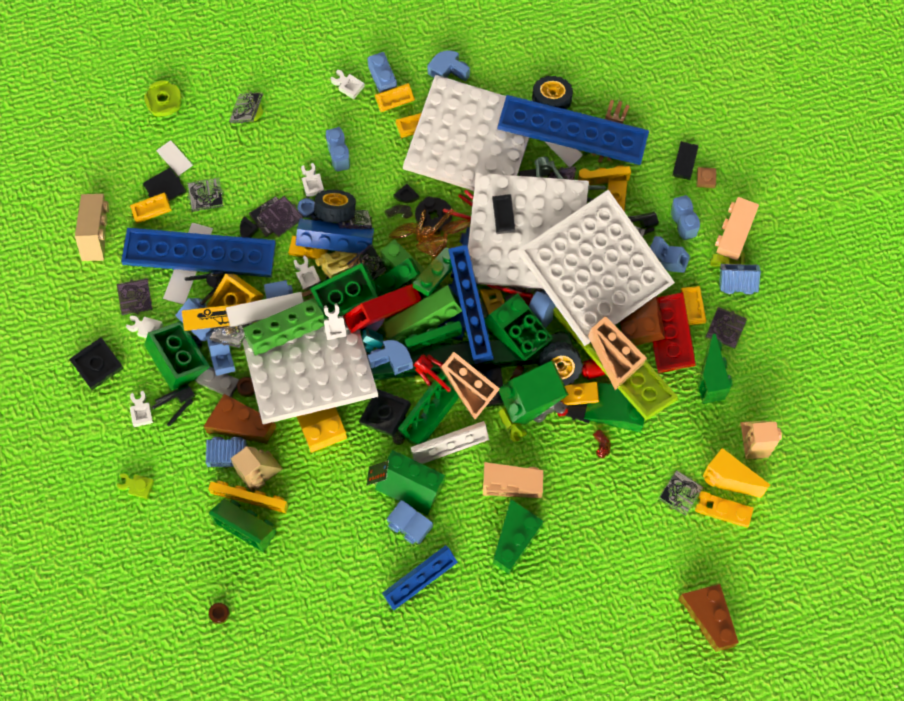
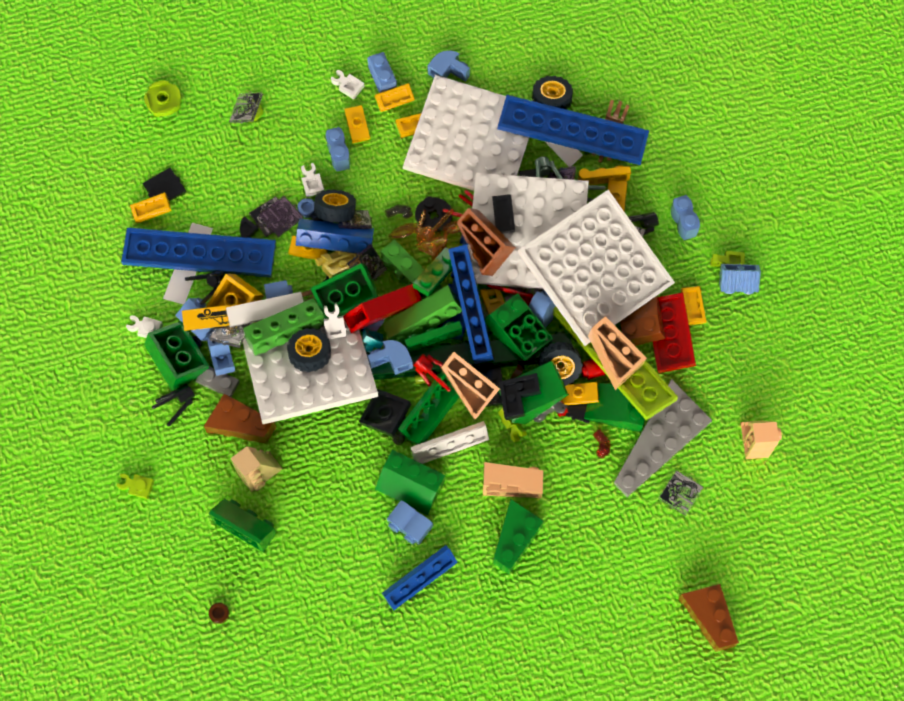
black plate [69,338,124,390] -> none
tan wedge [75,194,109,261] -> none
piece [117,278,153,316] -> none
white plate [130,391,153,427] -> none
white sticker [156,140,193,176] -> none
piece [187,178,224,212] -> none
medium blue brick [206,437,248,467] -> none
yellow plate [208,481,288,513] -> none
reddish brown tile [237,377,255,397] -> none
white plate [294,256,321,291] -> none
yellow slope [296,407,347,453] -> none
sticker [366,460,389,486] -> none
green plate [374,258,421,297] -> none
black tile [393,184,420,203] -> none
medium blue brick [650,236,690,273] -> none
black tile [672,141,699,180] -> none
yellow plate [695,491,754,528] -> none
medium nougat plate [696,167,716,188] -> none
green slope [698,333,733,404] -> none
yellow slope [703,448,770,498] -> none
piece [706,307,747,349] -> none
light nougat wedge [715,197,759,261] -> none
none -> black wheel [287,328,331,372]
none -> yellow plate [344,105,370,144]
none -> dark orange wedge [457,208,516,276]
none -> black plate [499,373,541,420]
none -> light grey wing [614,379,712,498]

